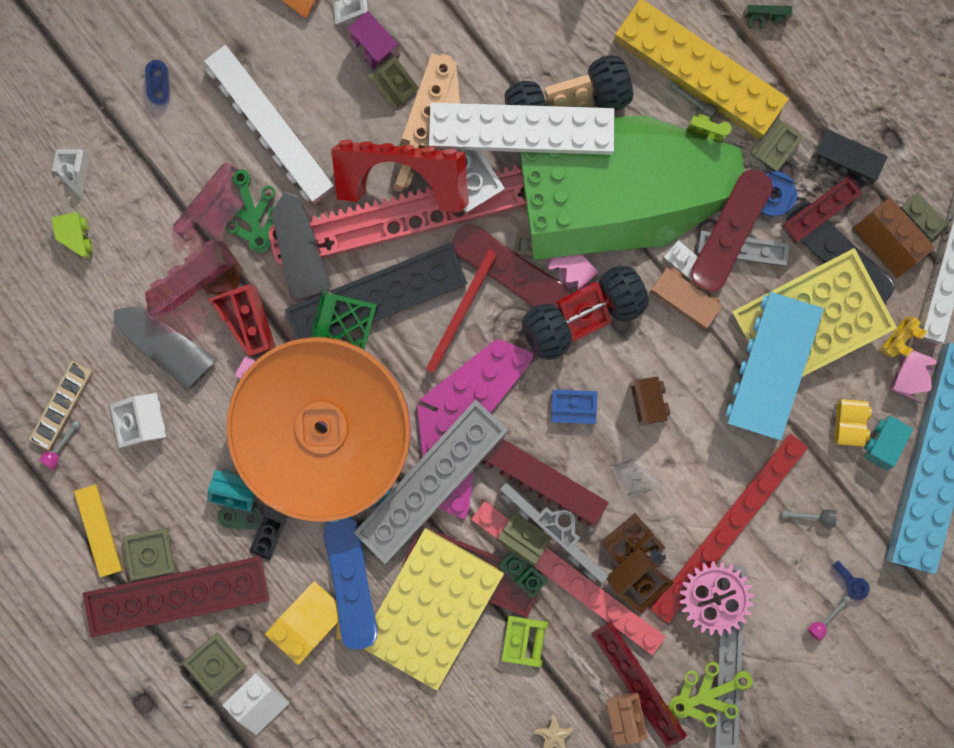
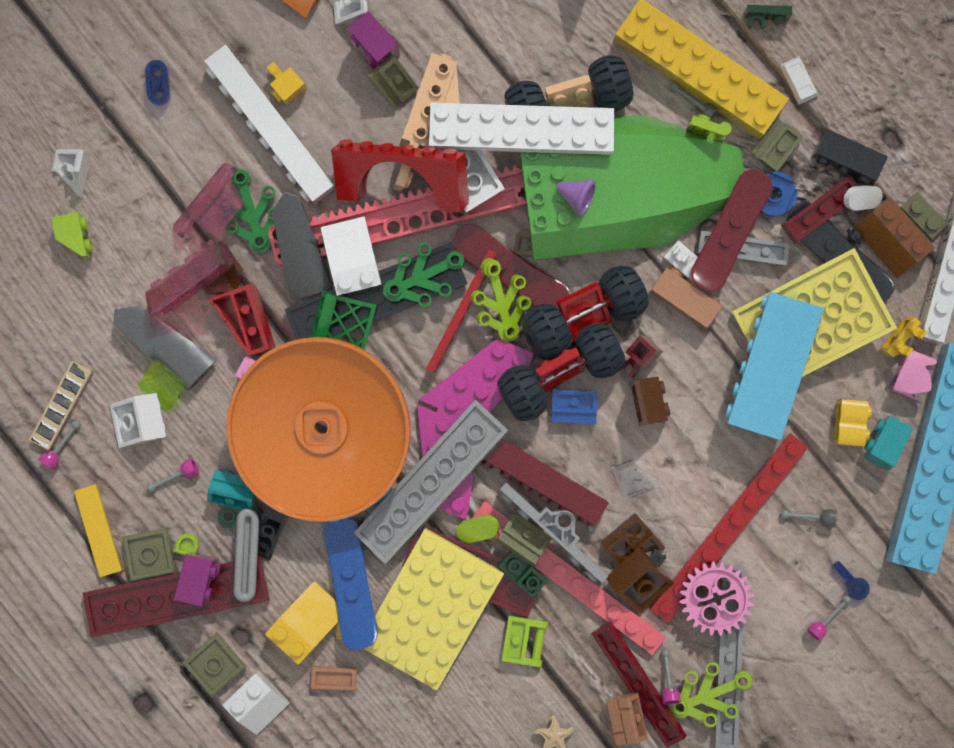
bright pink piece [543,254,598,291] -> none
none -> clear neon green piece [138,359,186,410]
none -> hinge [147,458,199,492]
none -> lime tile [173,533,200,556]
none -> magenta slope [174,552,221,606]
none -> light grey piece [233,508,259,602]
none -> yellow brick [267,62,307,105]
none -> nougat tile [311,666,357,691]
none -> white slope [321,216,381,295]
none -> green plant [383,243,464,307]
none -> lime tile [456,515,500,543]
none -> lime plant [471,258,531,342]
none -> black plate [497,323,625,421]
none -> medium lavender hat [556,179,596,216]
none -> dark red brick [622,335,663,378]
none -> hinge [661,649,681,705]
none -> white tile [779,56,819,105]
none -> white tile [844,185,882,211]
none -> black piece [846,229,863,245]

